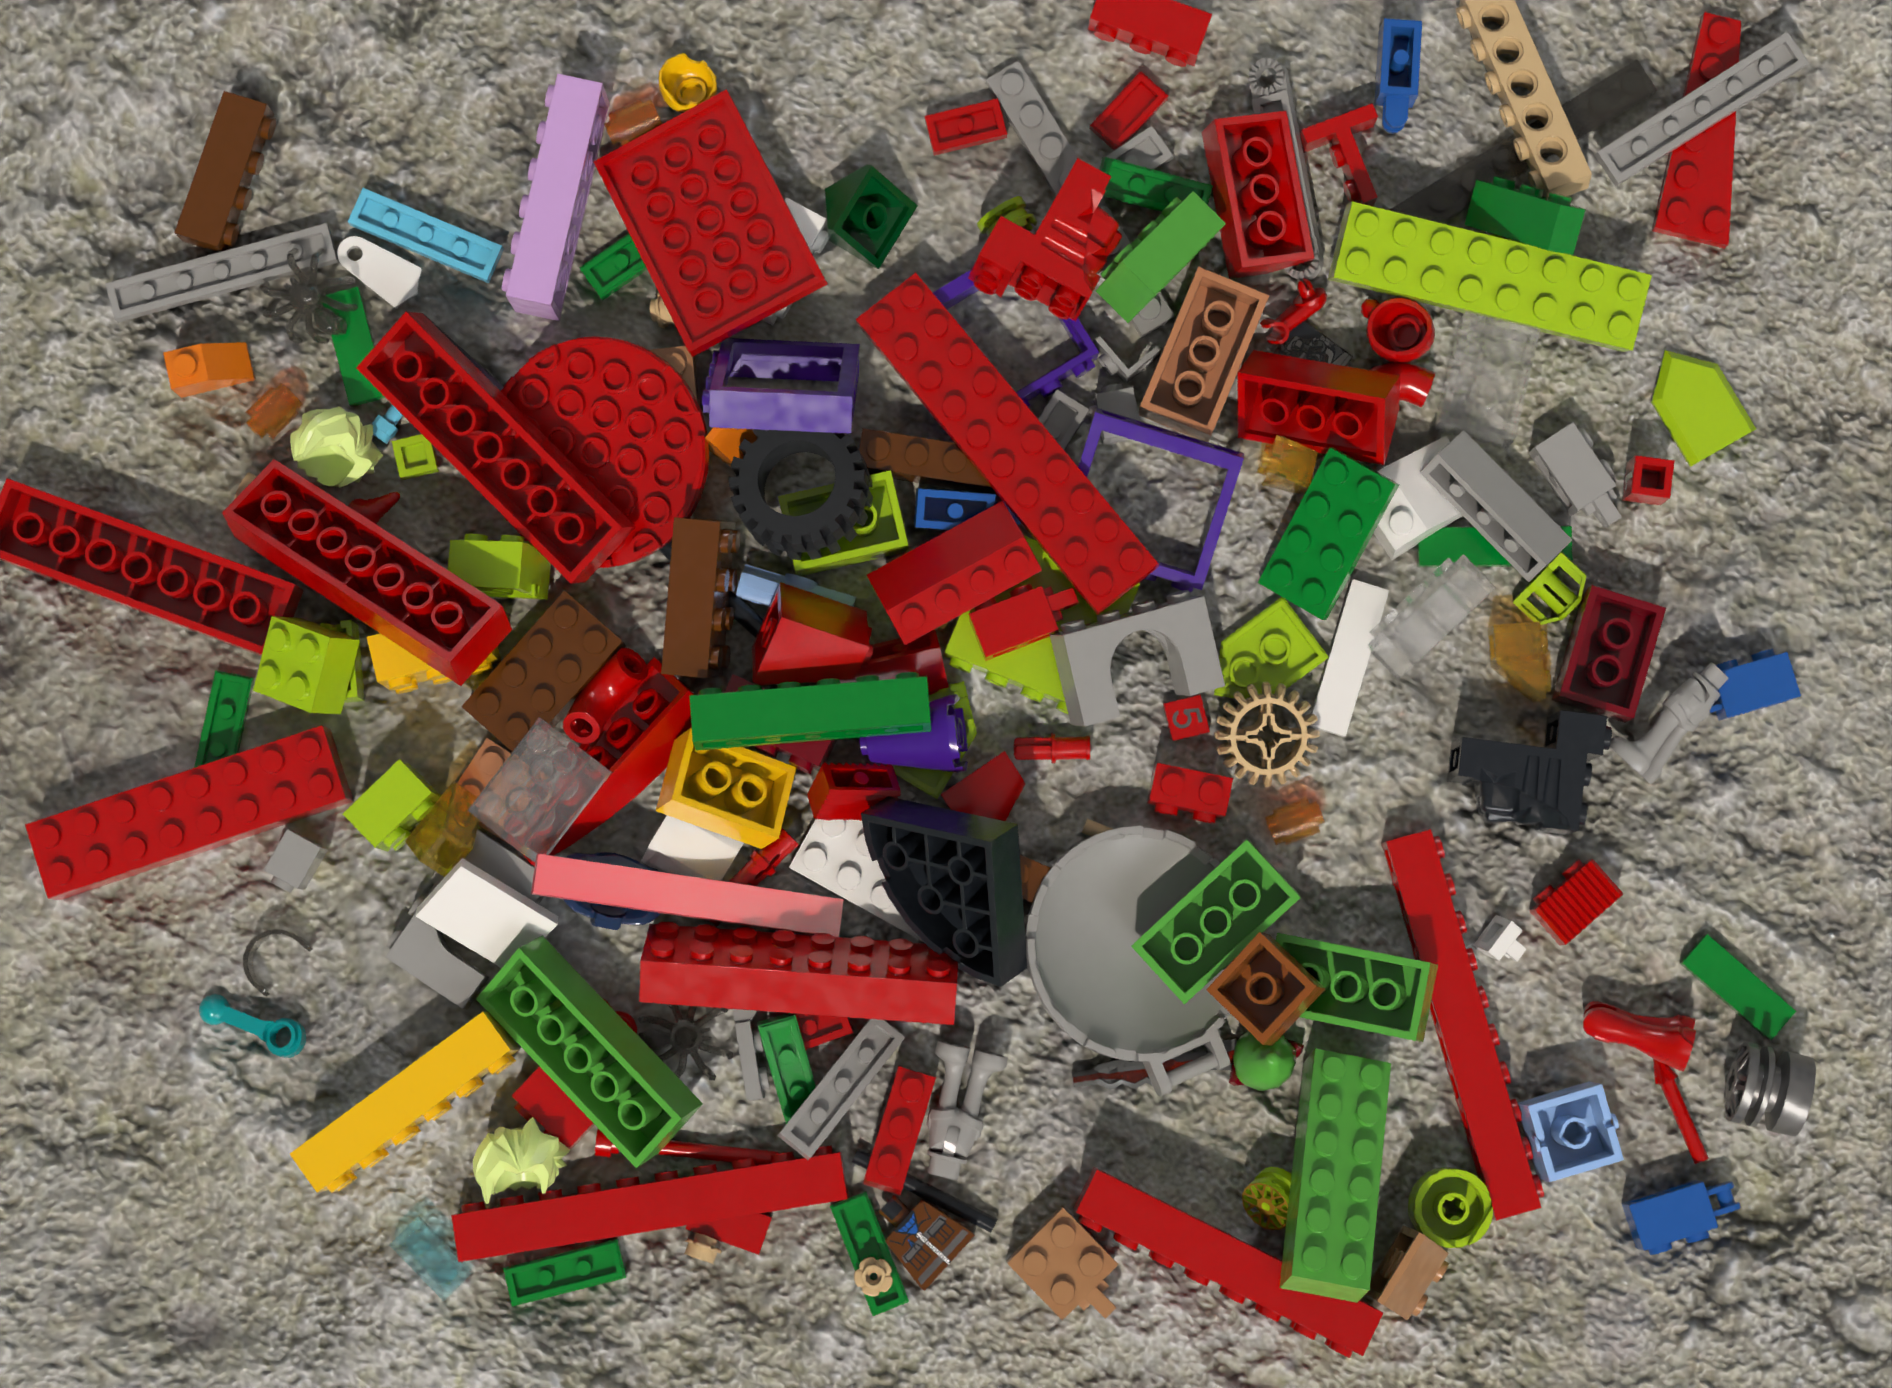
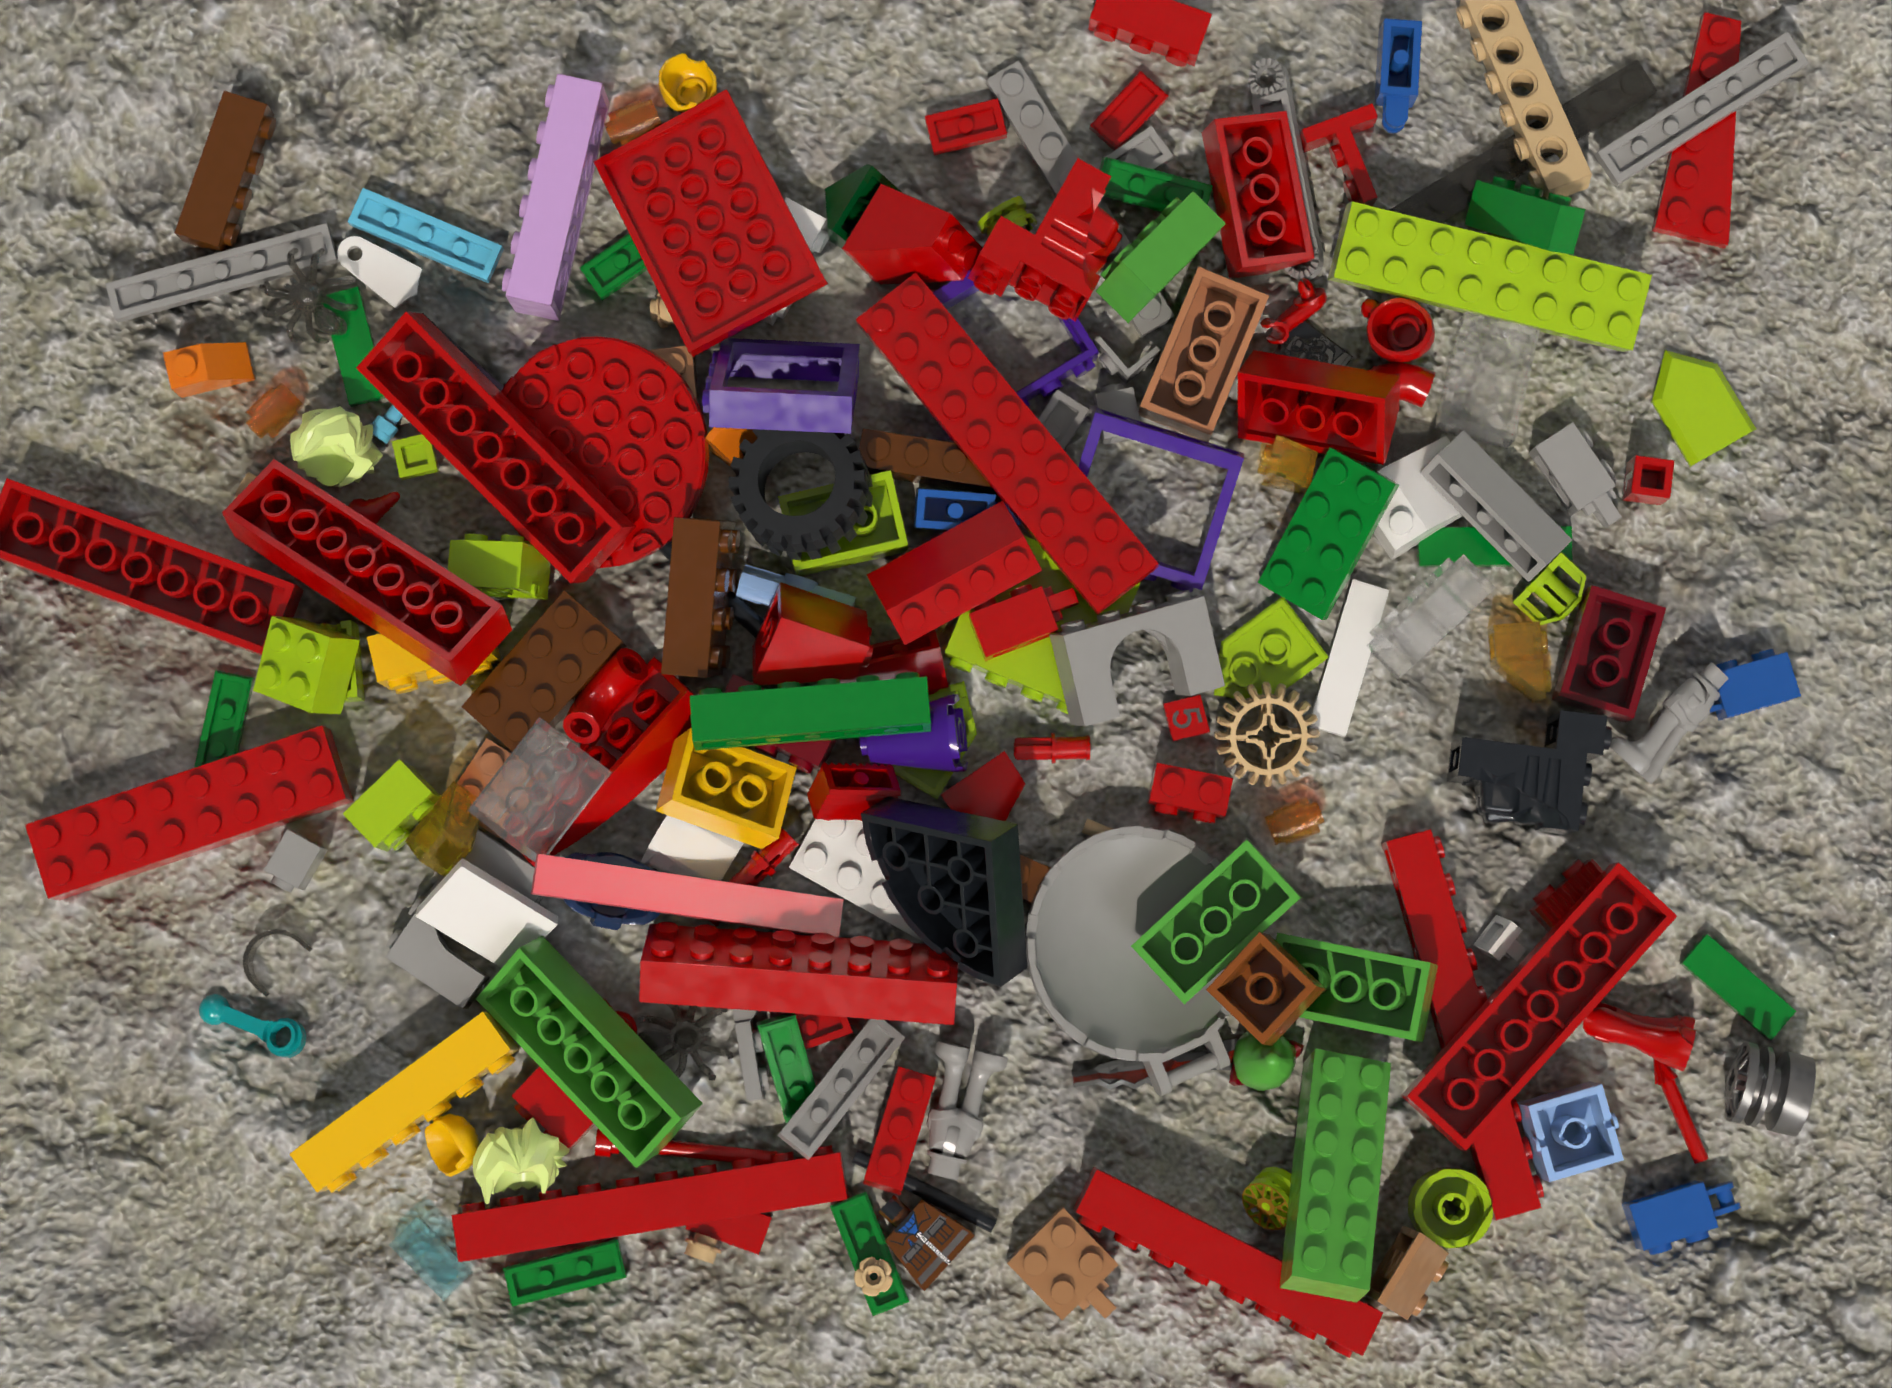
none -> yellow hair [425,1113,479,1177]
none -> red slope [842,184,982,285]
none -> red brick [1400,862,1677,1151]

